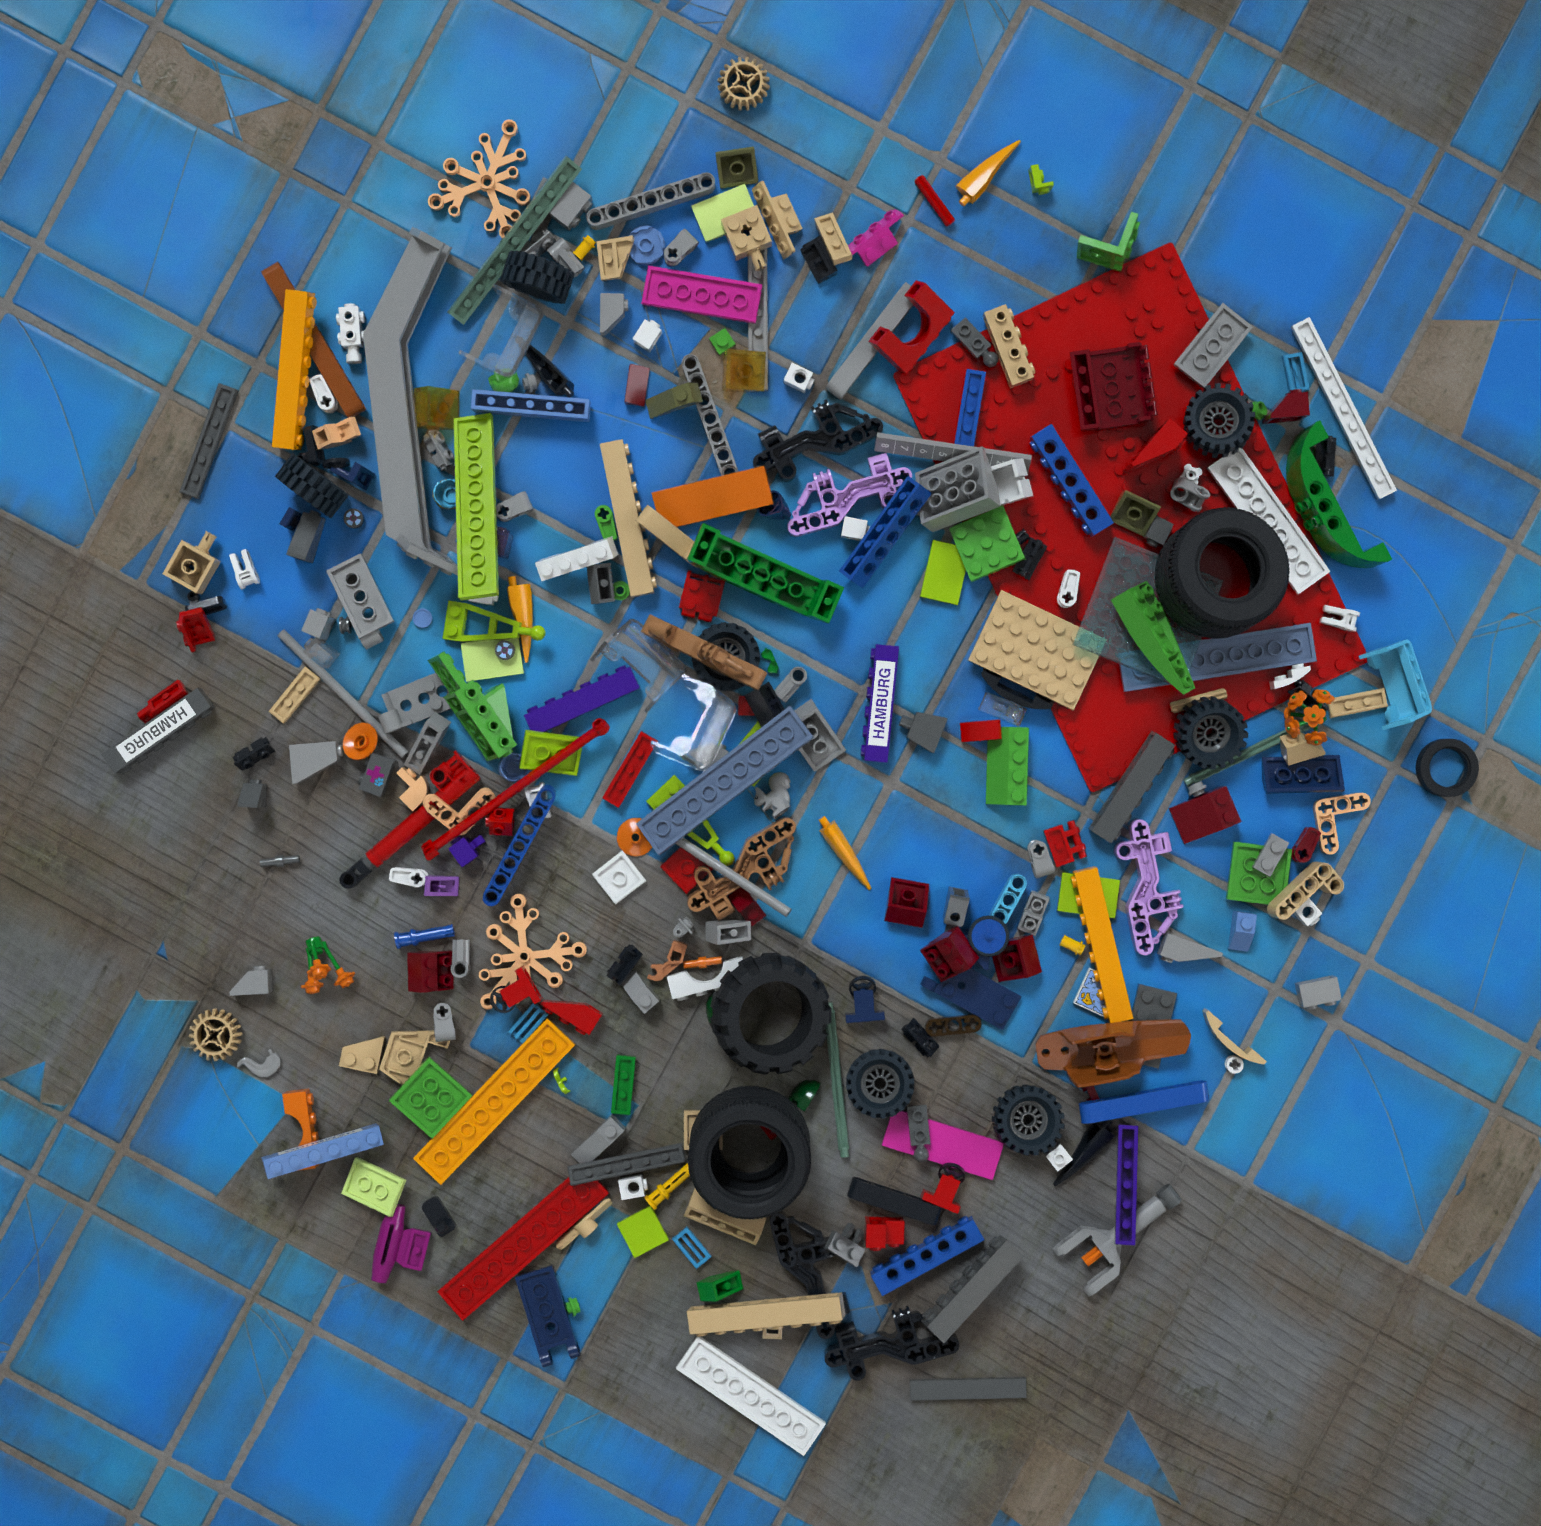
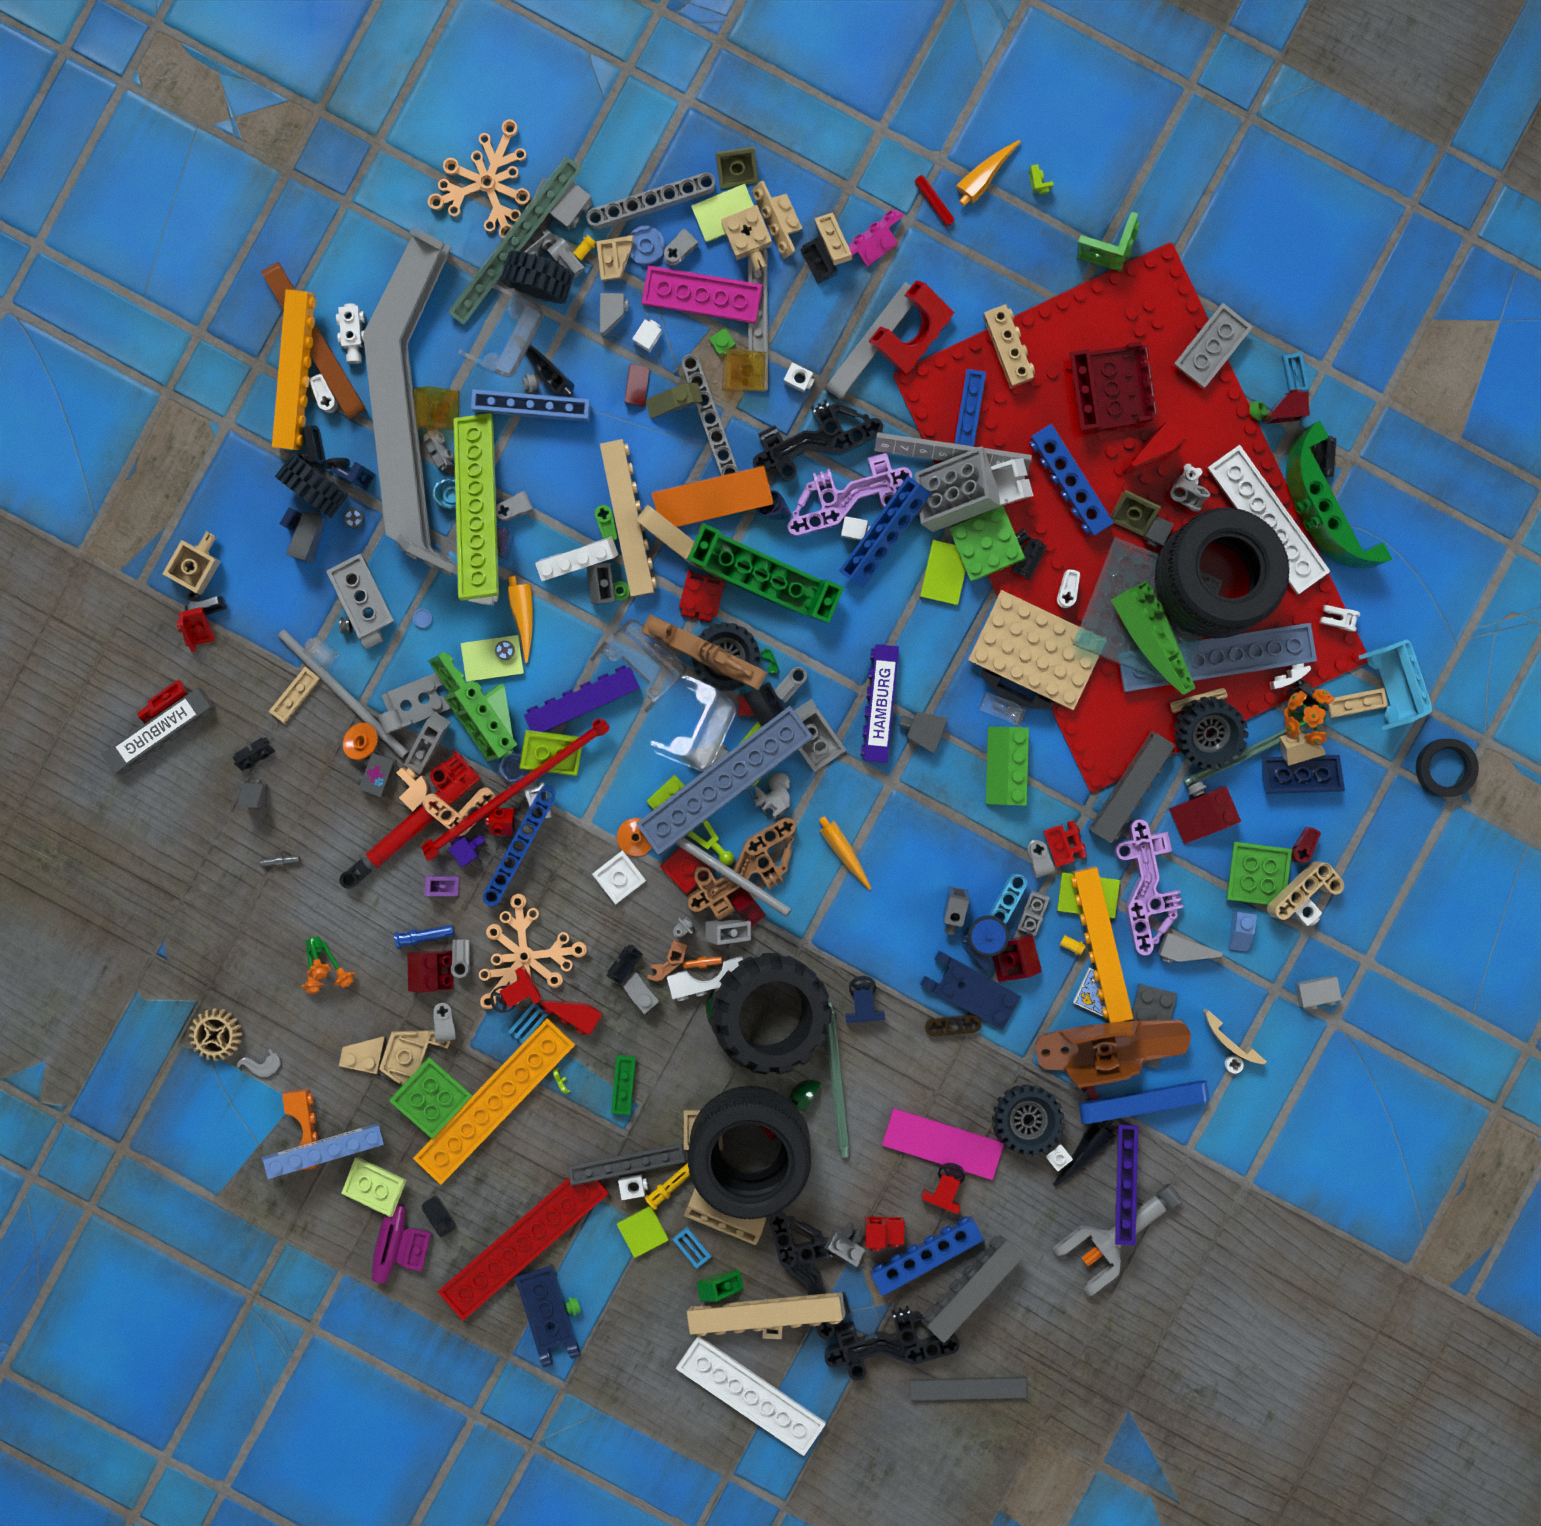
dark grey tile [179,383,239,499] -> none
white piece [229,549,260,590] -> none
light grey slope [229,965,273,996] -> none
light grey slope [289,741,343,784] -> none
light grey brick [301,608,336,640] -> none
light nougat brick [312,417,361,449] -> none
white piece [389,867,428,887] -> none
lime plate [442,601,546,642] -> none
bright green hair [488,369,519,393] -> none
tan piece [556,1198,612,1250] -> none
light grey slope [571,1114,626,1163] -> none
red plate [602,731,658,808] -> none
tan gear [718,57,770,111] -> none
black wheel [846,1049,914,1119] -> none
black beam [847,1177,942,1225] -> none
dark red slope [884,877,929,928] -> none
black hinge [901,1018,939,1058] -> none
dark grey plate [906,1105,930,1162] -> none
dark red slope [920,926,979,982] -> none
dark grey plate [951,317,999,367] -> none
red slope [960,720,1002,742] -> none
black wheel [1183,383,1255,458] -> none
light grey plate [1252,833,1289,877] -> none
white plate [1291,317,1397,500] -> none
light nougat beam [1313,793,1371,855] -> none

